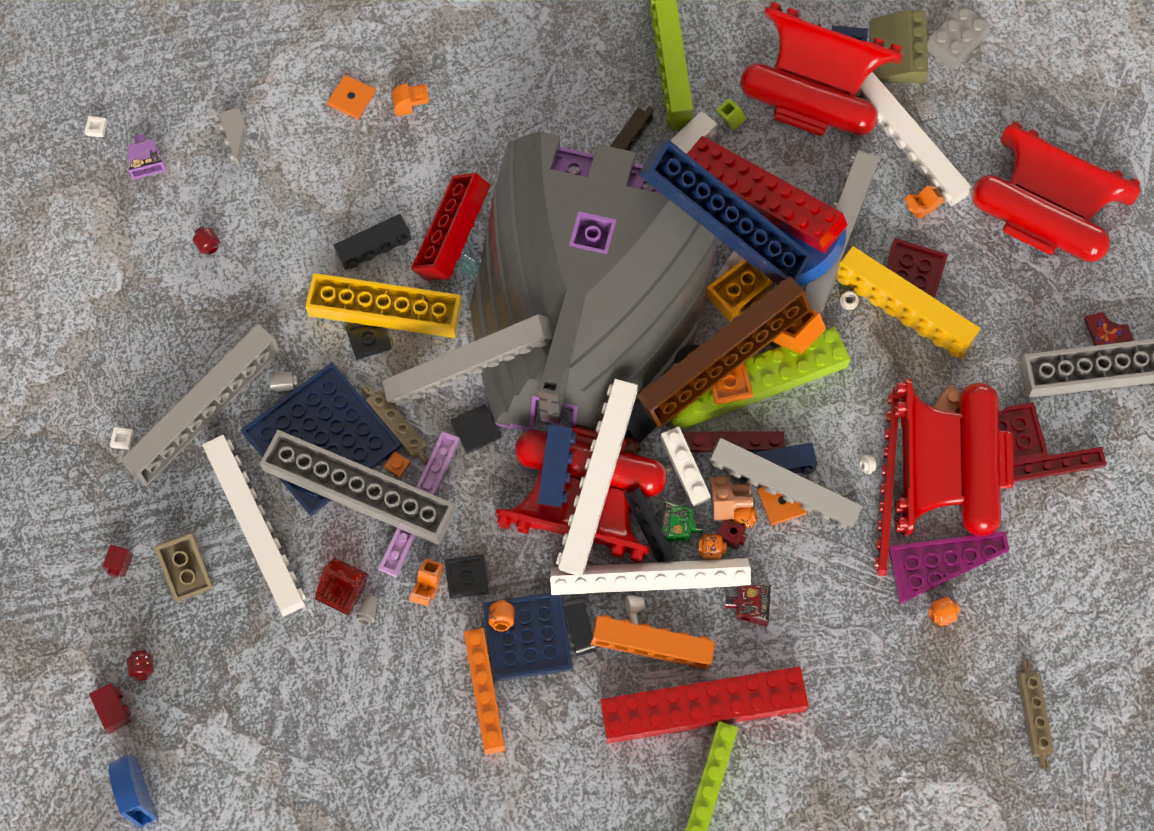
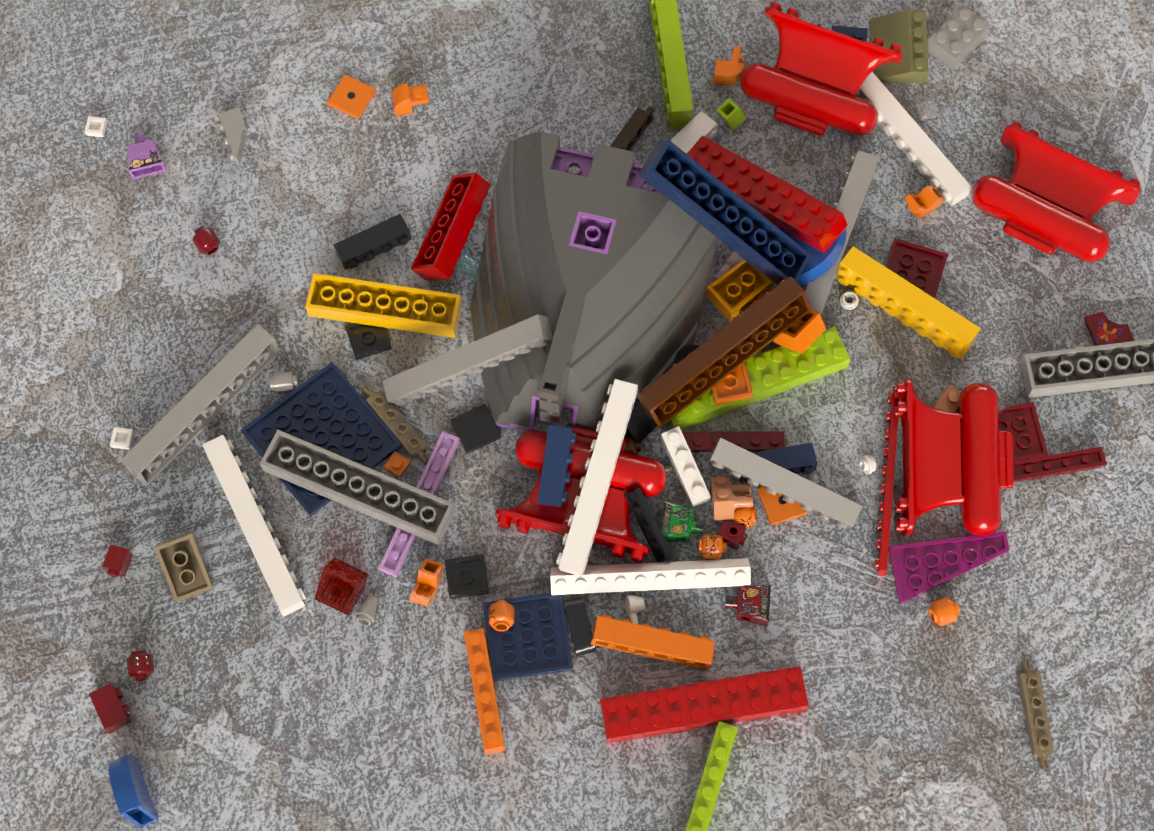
none -> orange brick [713,46,745,86]

